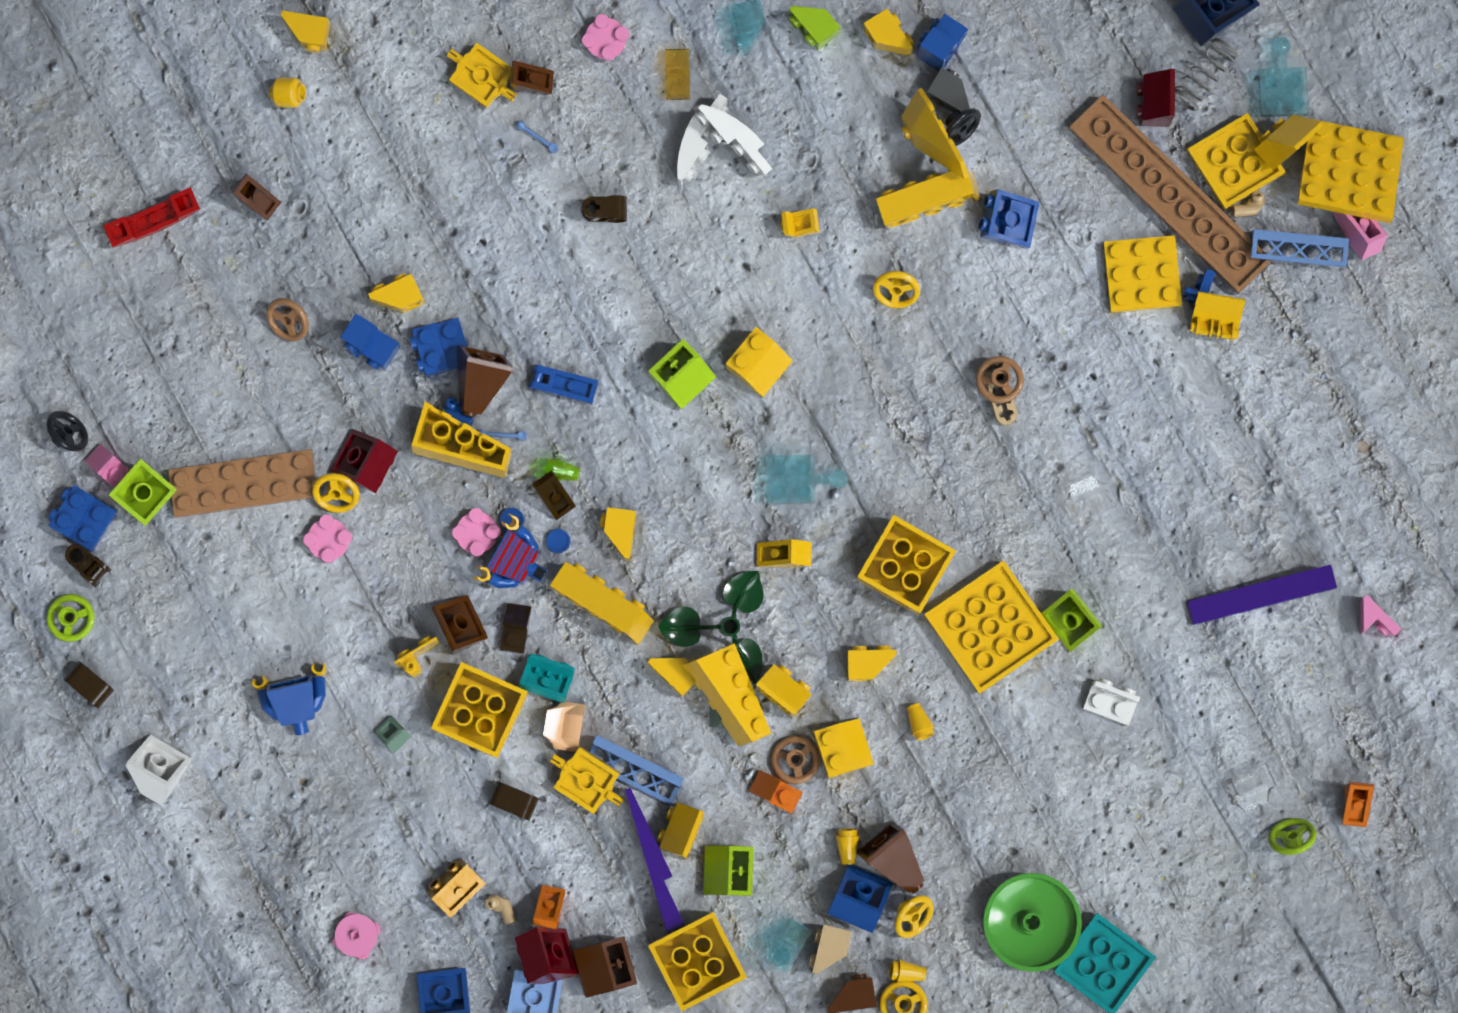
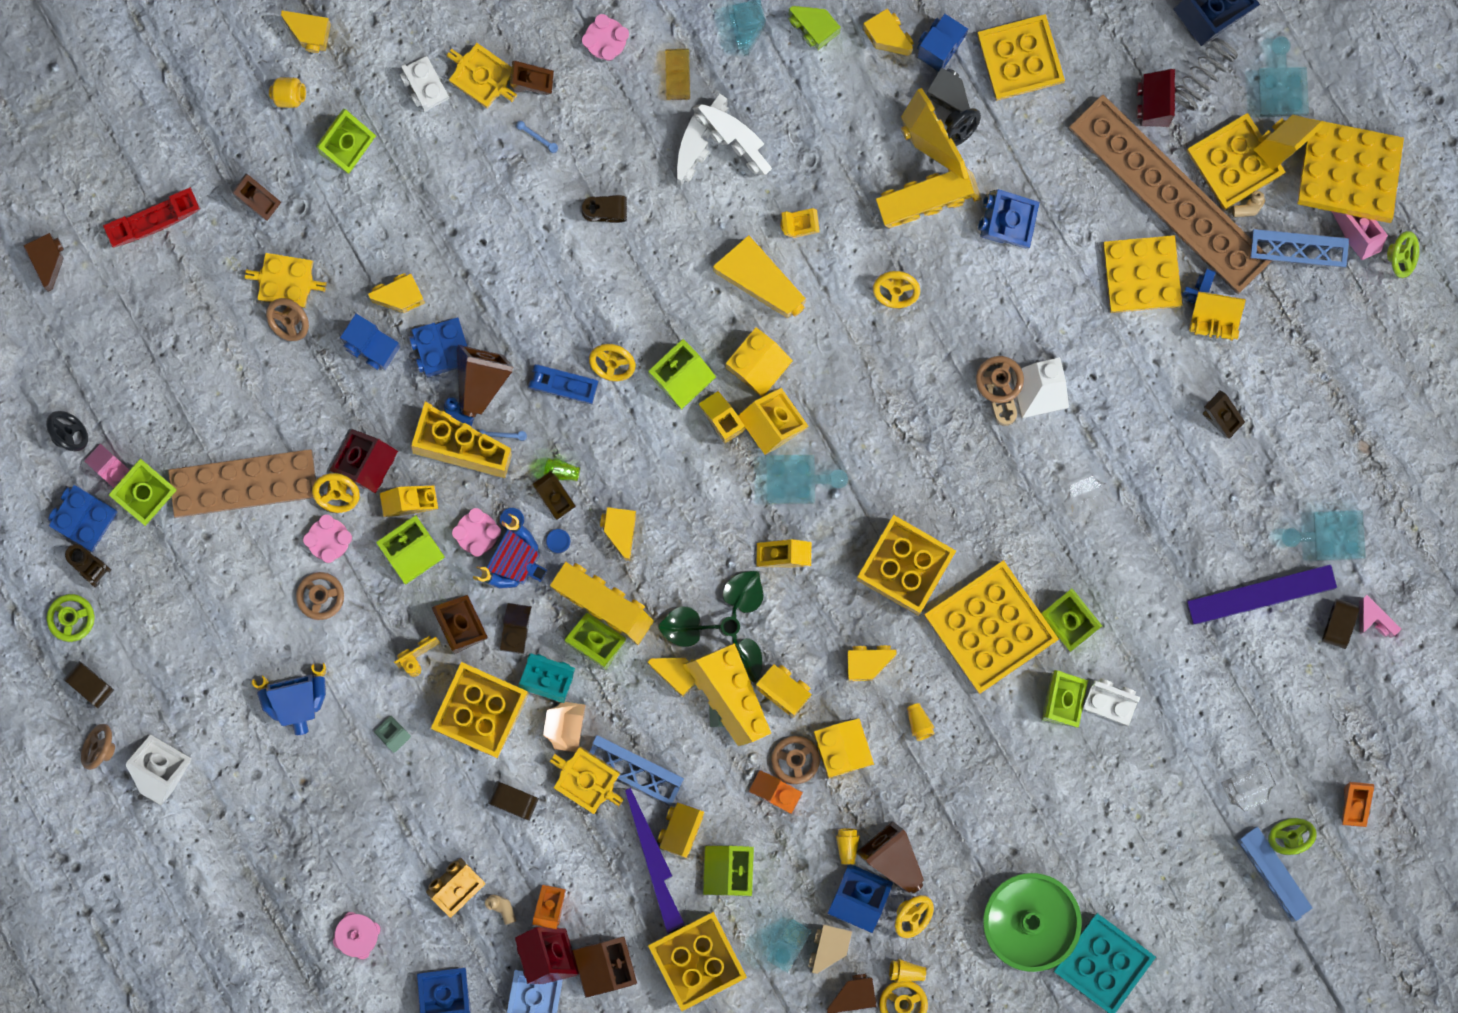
none -> reddish brown slope [24,233,64,292]
none -> medium nougat piece [81,724,115,770]
none -> yellow plate [245,253,327,308]
none -> medium nougat piece [296,572,344,620]
none -> lime slope [316,108,376,174]
none -> lime slope [376,515,445,585]
none -> yellow slope [380,485,438,517]
none -> white bracket [400,56,449,112]
none -> lime slope [565,612,626,670]
none -> yellow piece [589,344,636,382]
none -> yellow slope [698,391,745,444]
none -> yellow slope [713,235,806,319]
none -> yellow slope [738,388,809,455]
none -> yellow plate [977,14,1065,101]
none -> white slope [1011,357,1069,419]
none -> lime slope [1042,670,1088,728]
none -> dark brown slope [1203,390,1245,439]
none -> medium blue fence [1236,827,1313,922]
none -> clear light blue plate [1282,510,1366,561]
none -> dark brown beam [1322,598,1360,649]
none -> lime piece [1387,231,1419,278]

